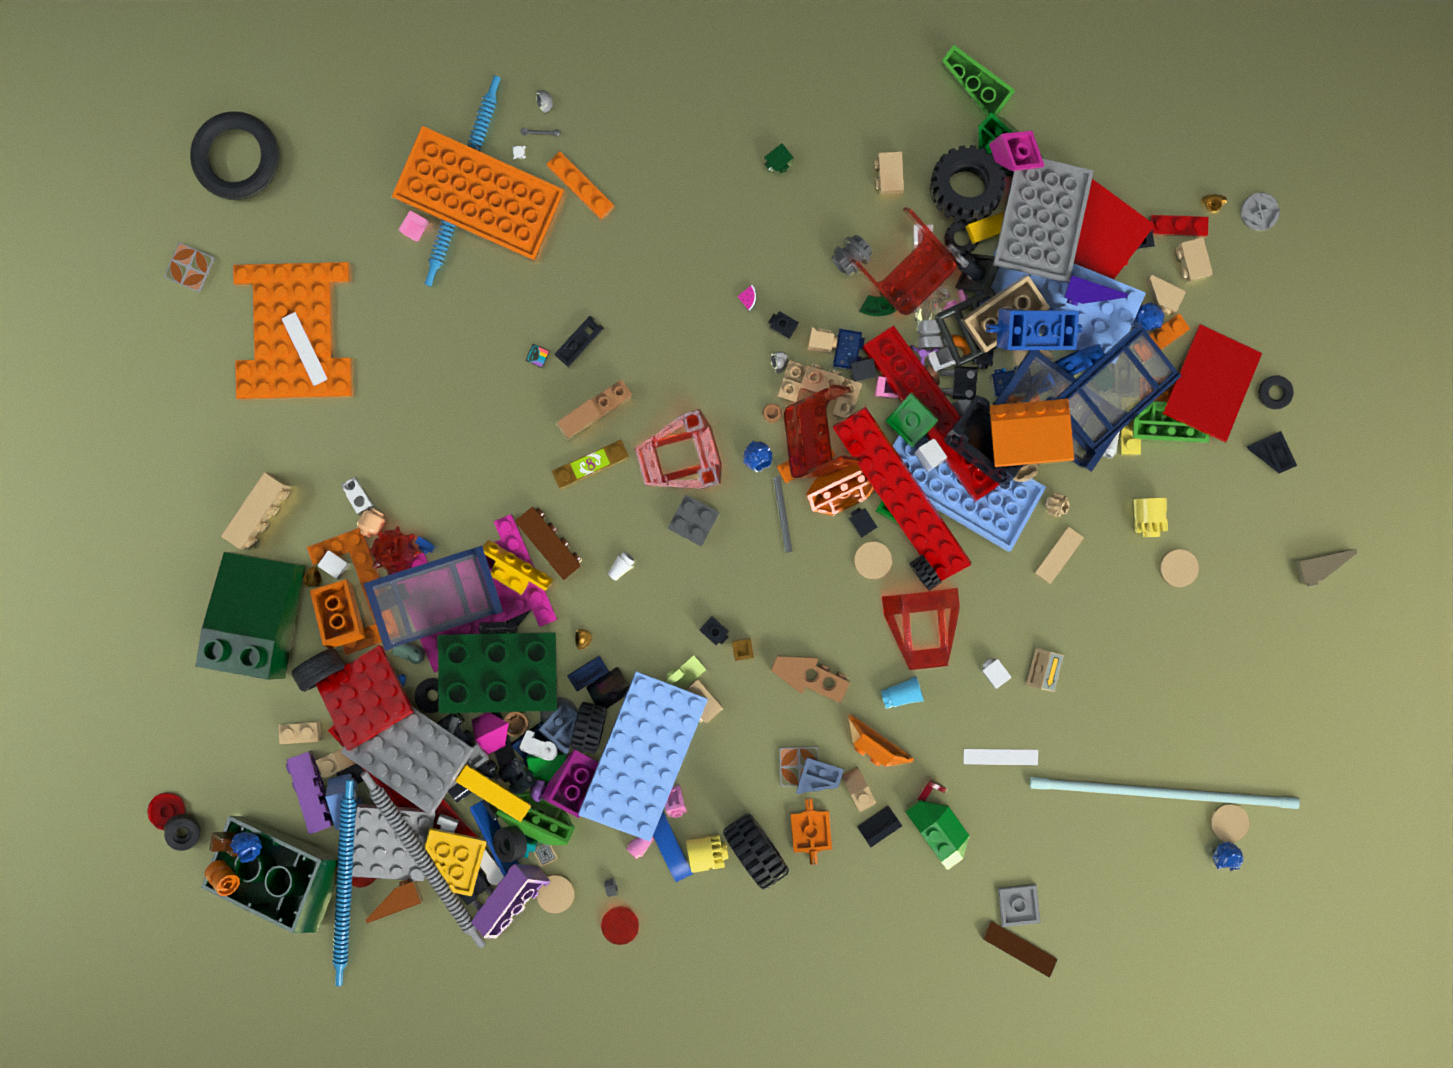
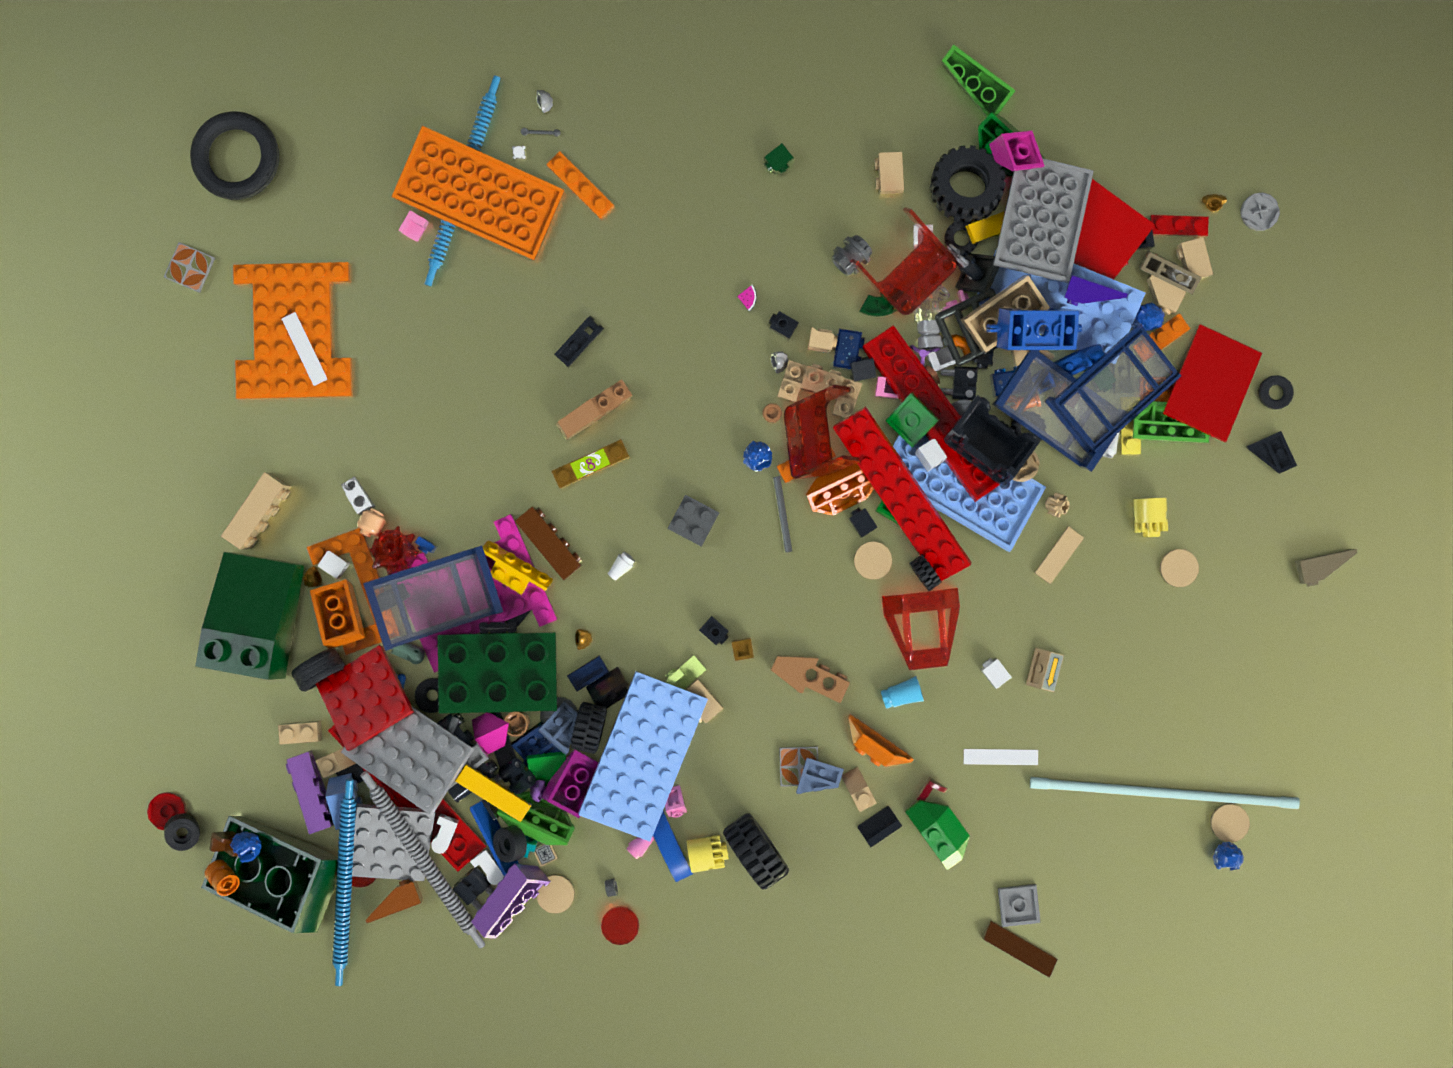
yellow plate [425,828,487,896] -> none
white leg [519,730,557,761] -> none
tile [525,343,551,369] -> none
clear red windscreen [635,409,722,489] -> none
orange plate [790,798,832,865] -> none
orange slope [990,399,1074,467] -> none
none -> dark tan slope [1139,250,1202,295]

